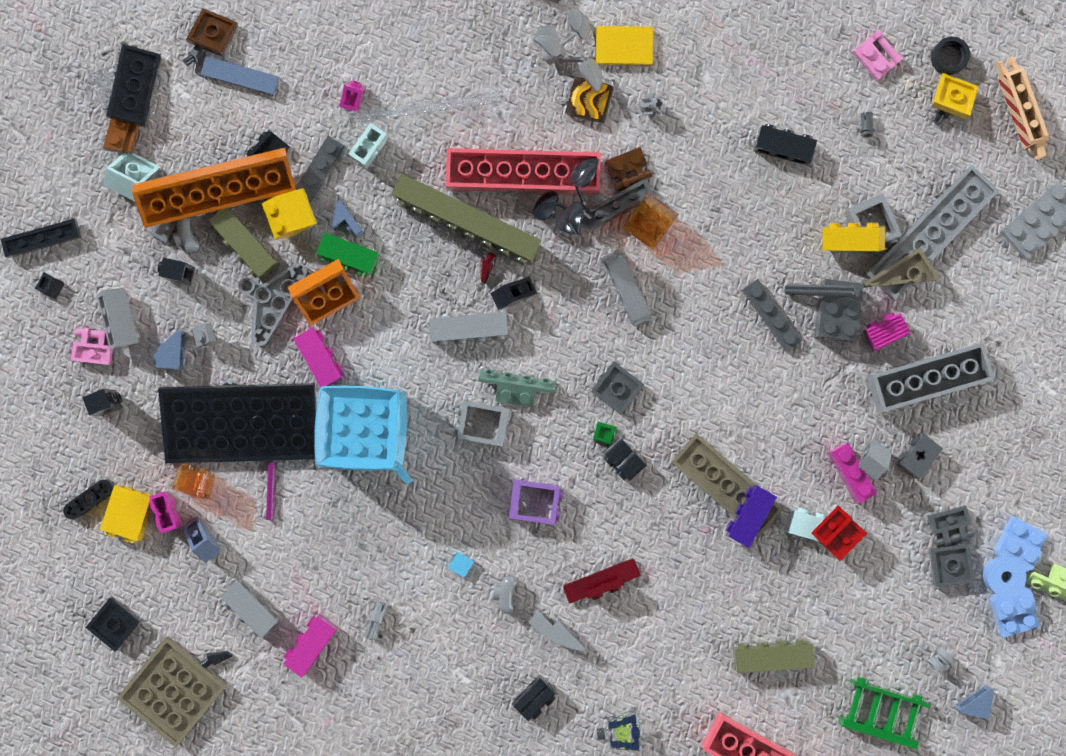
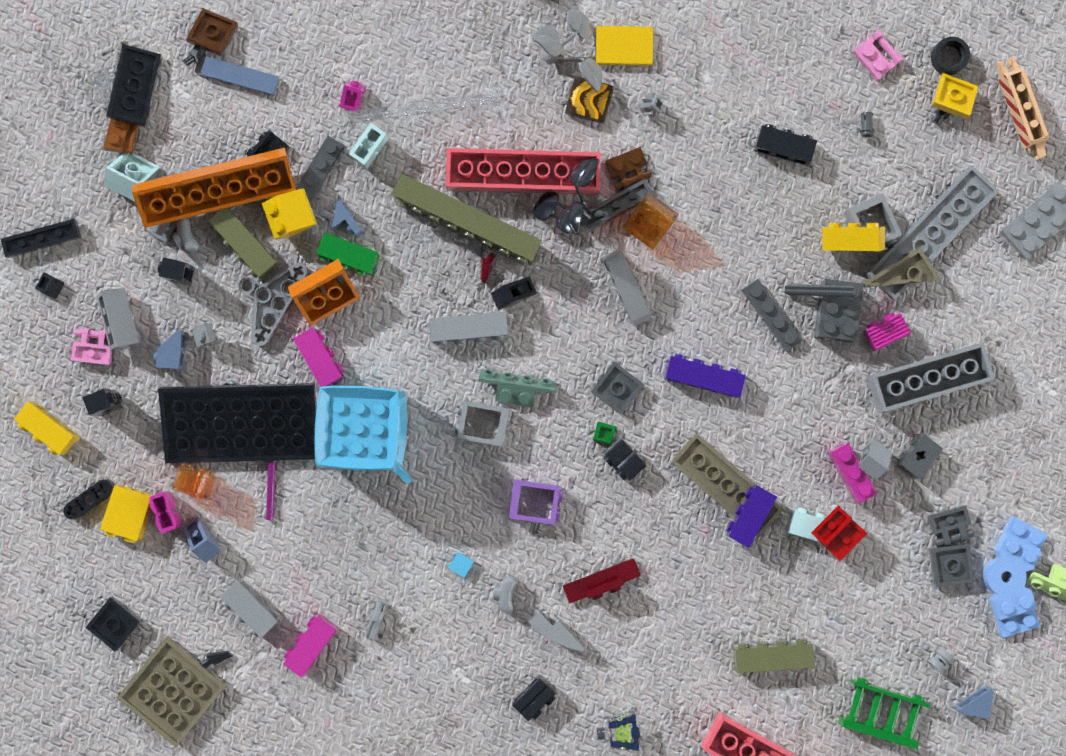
none -> yellow brick [14,401,80,455]
none -> dark purple brick [664,354,746,398]

